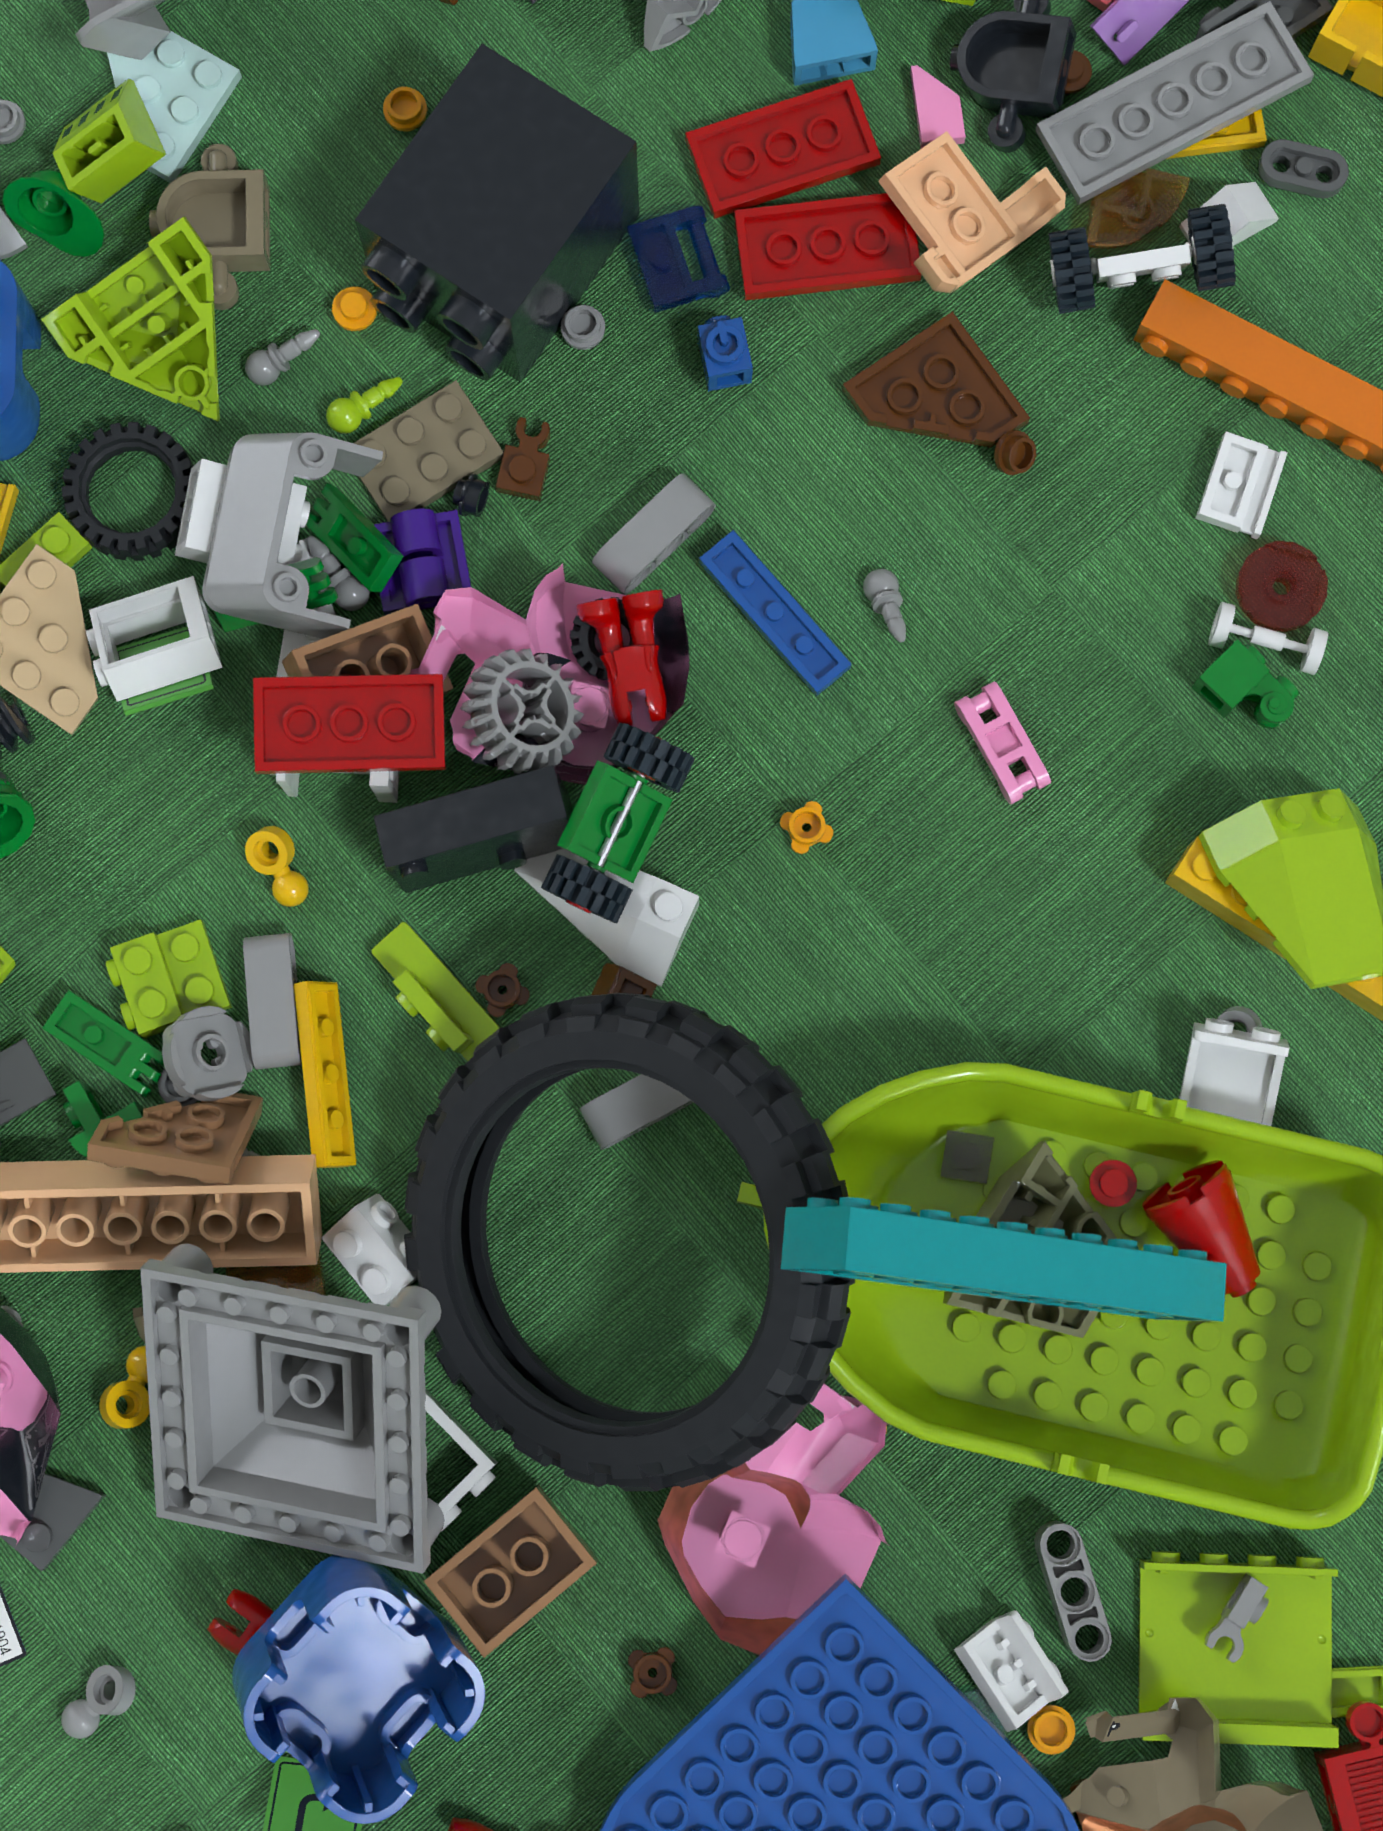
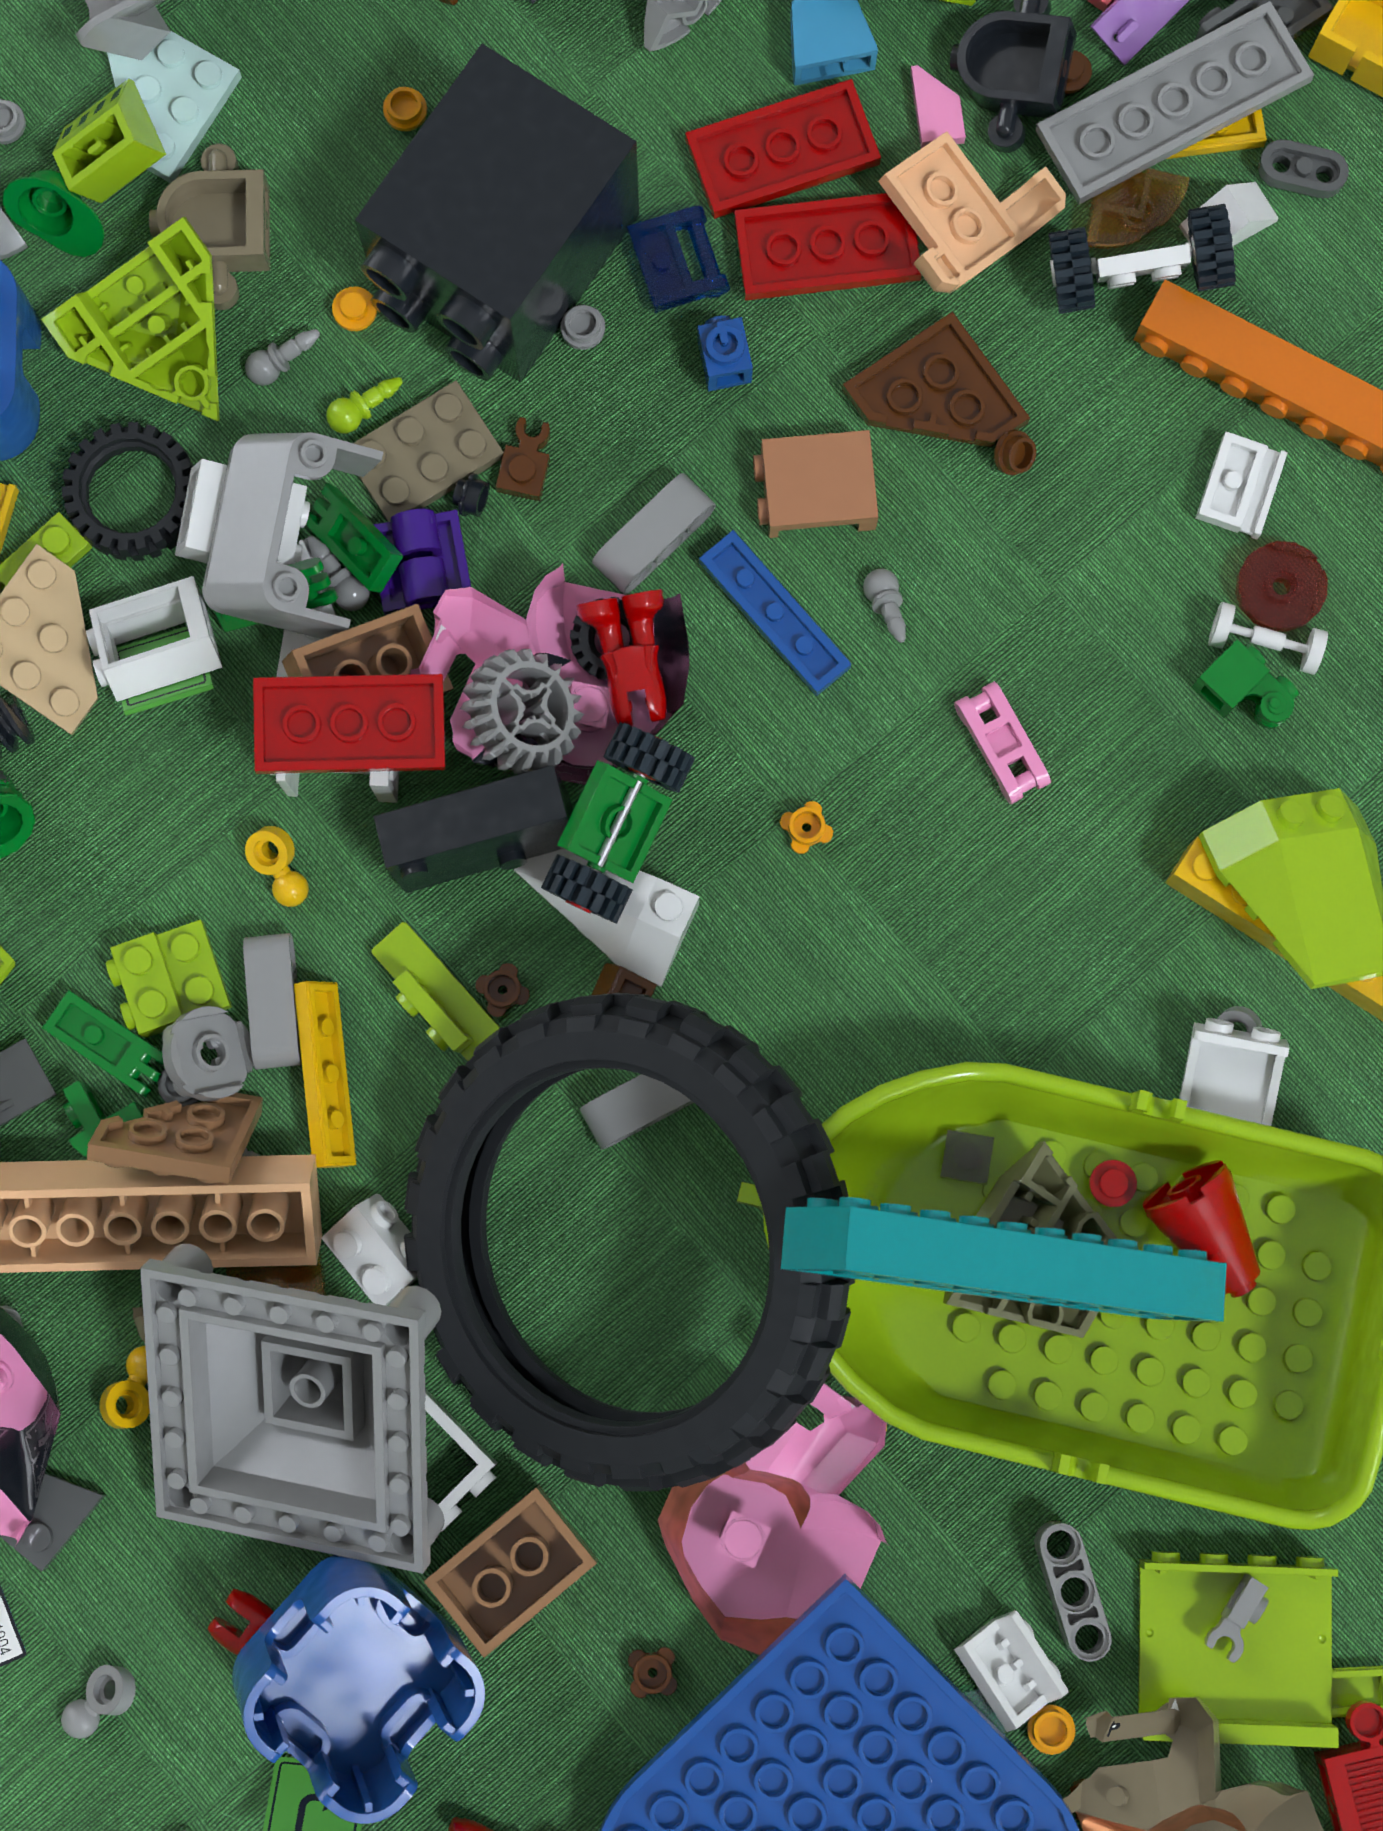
none -> nougat panel [753,430,879,538]

